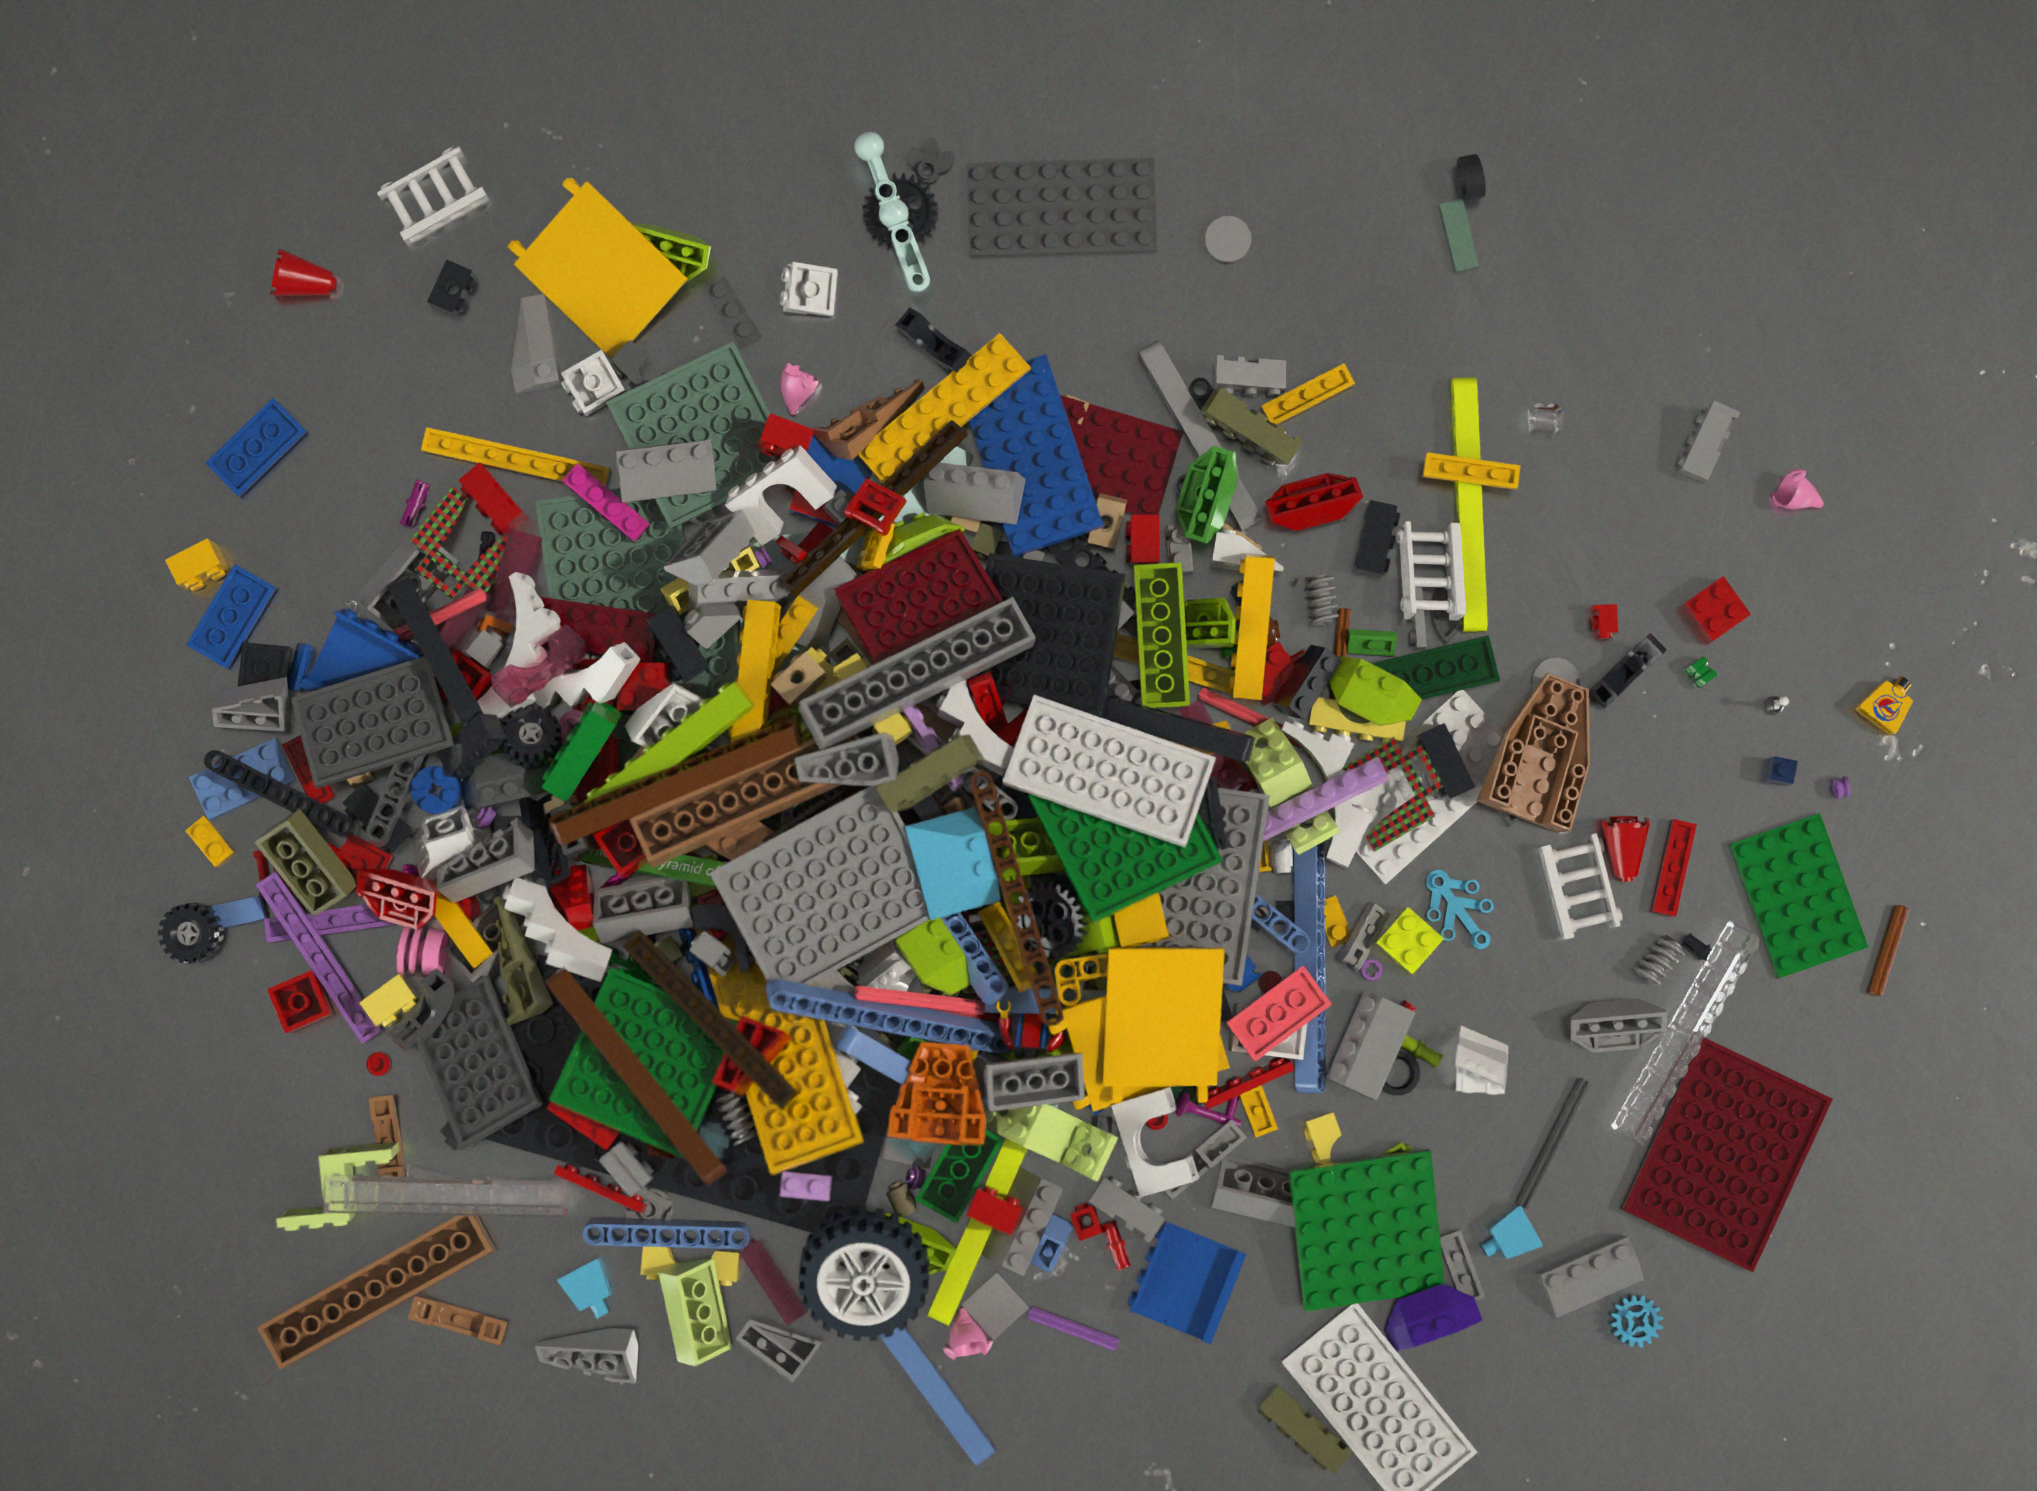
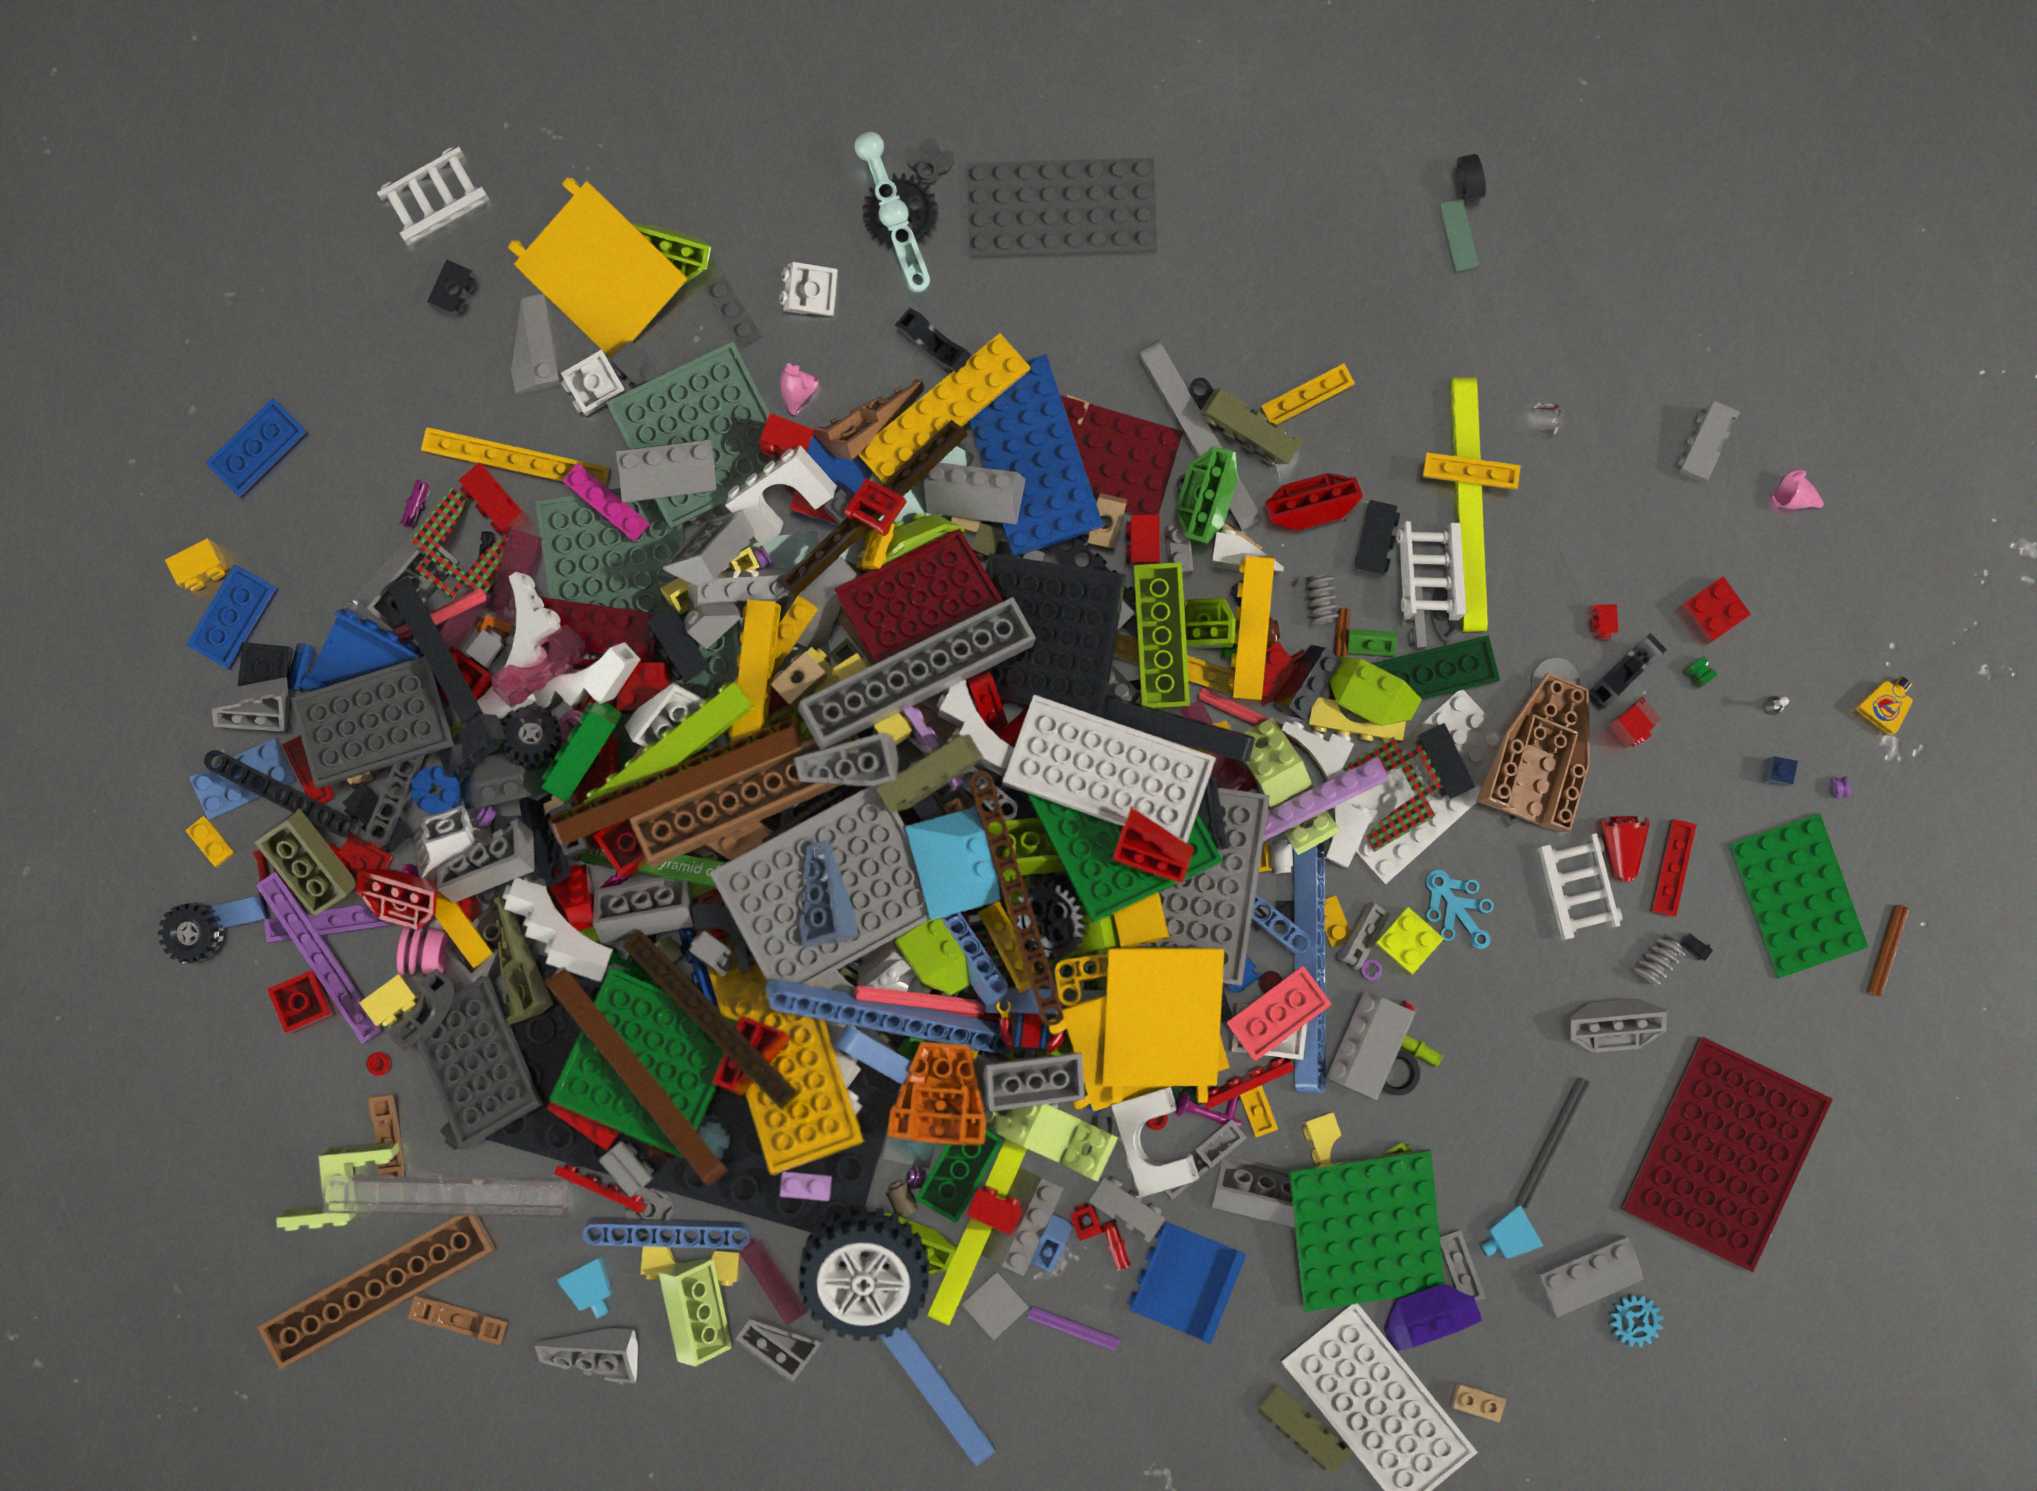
red cone [270,249,337,296] -> none
light grey piece [716,1093,758,1145] -> none
red bracket [775,522,833,565] -> none
bright pink hat [943,1308,993,1360] -> none
light grey tile [1205,216,1252,263] -> none
light grey wedge [1214,355,1286,396] -> none
white slope [1455,1026,1509,1094] -> none
clear brick [1611,920,1760,1145] -> none
none -> sand blue wedge [800,840,859,947]
none -> red wedge [1113,806,1194,883]
none -> tan brick [1450,1383,1507,1423]
none -> red wedge [1607,697,1661,747]

